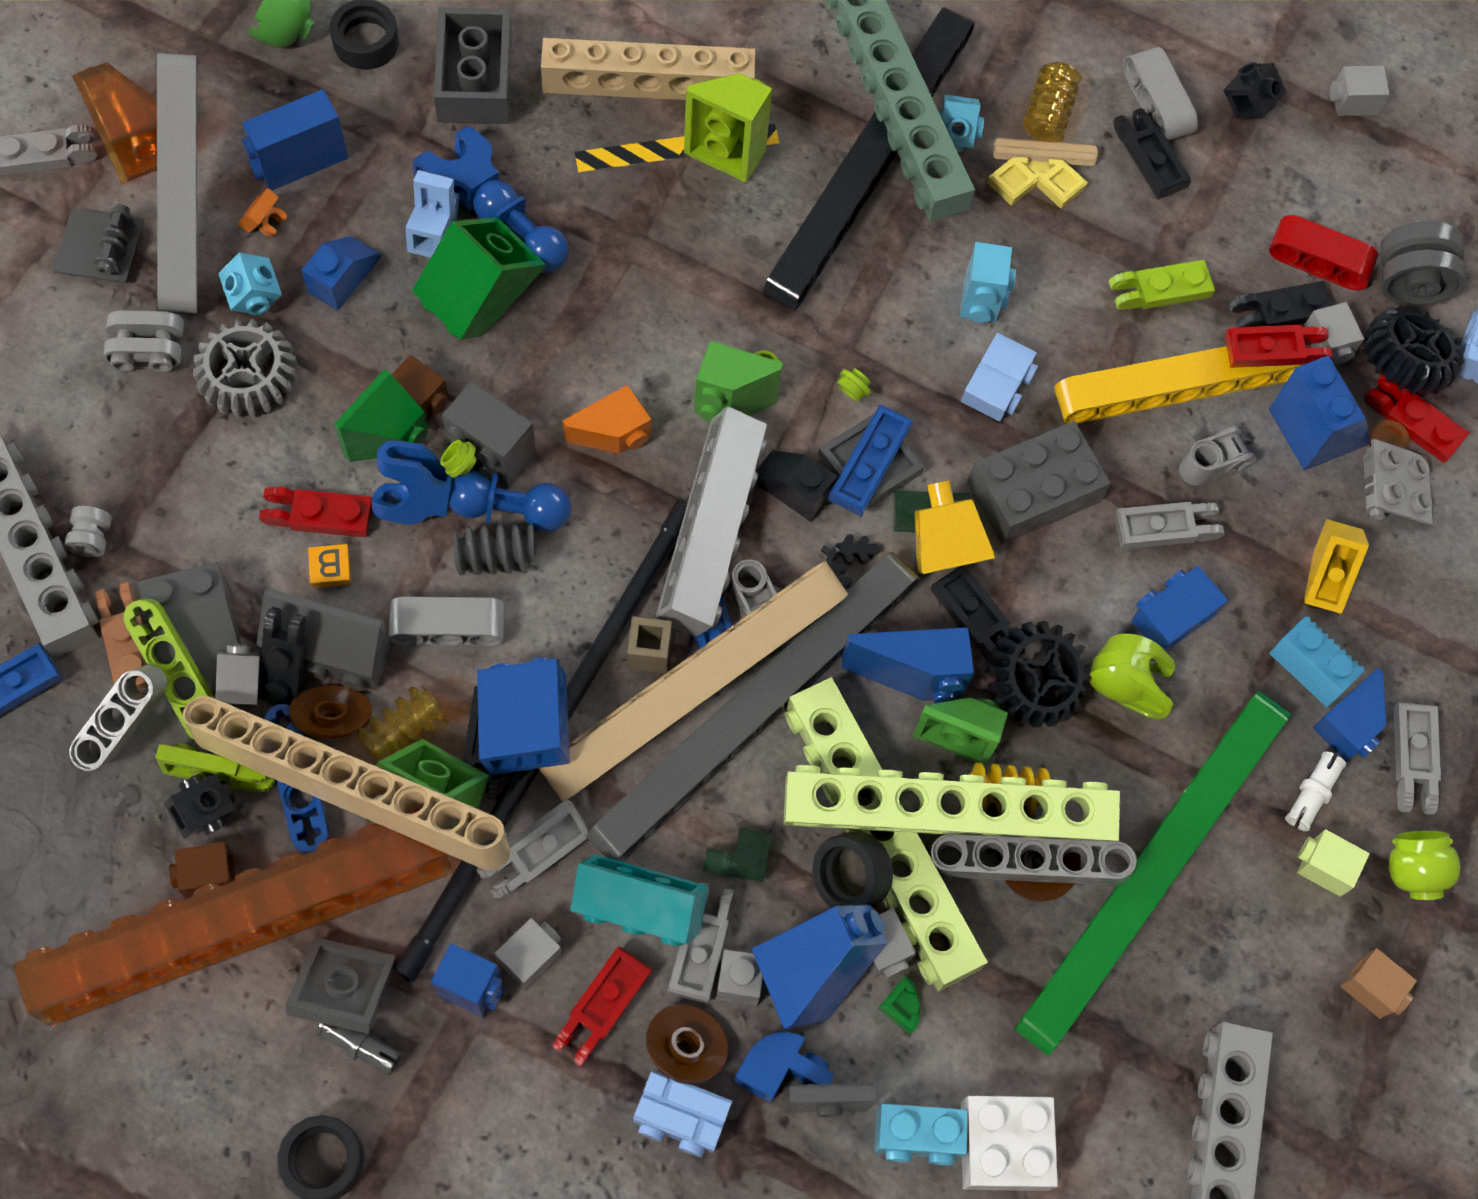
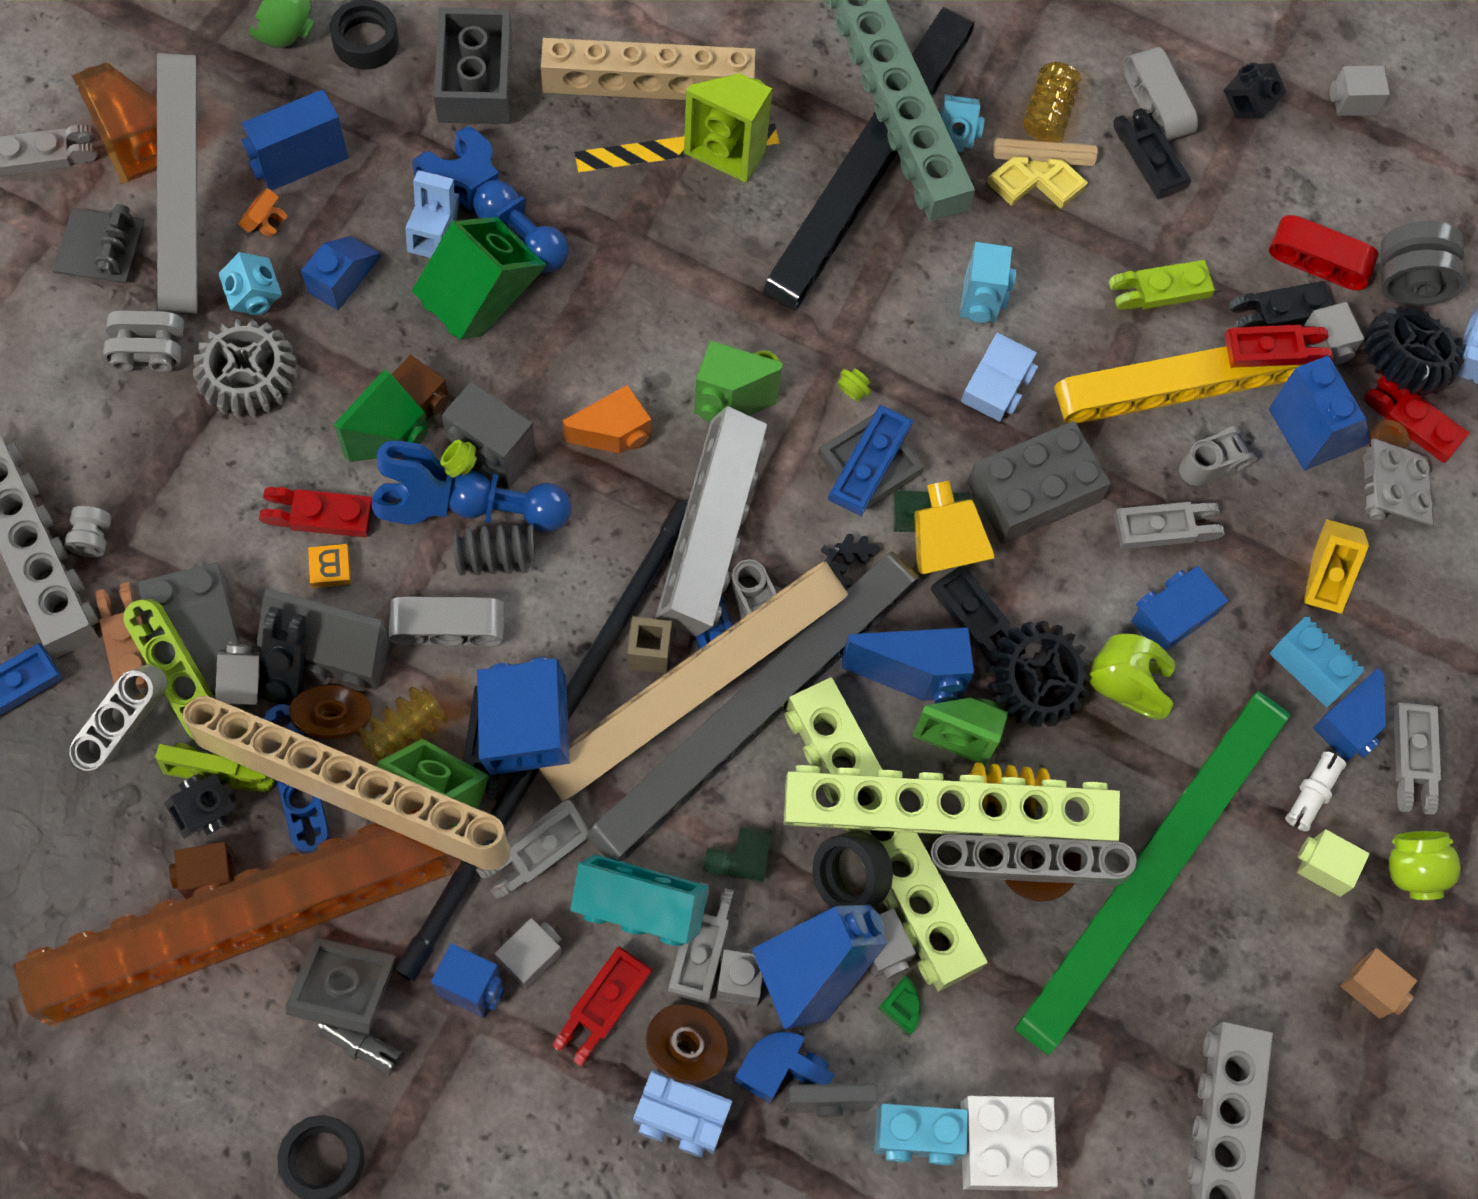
black slope [756,450,837,522] -> none

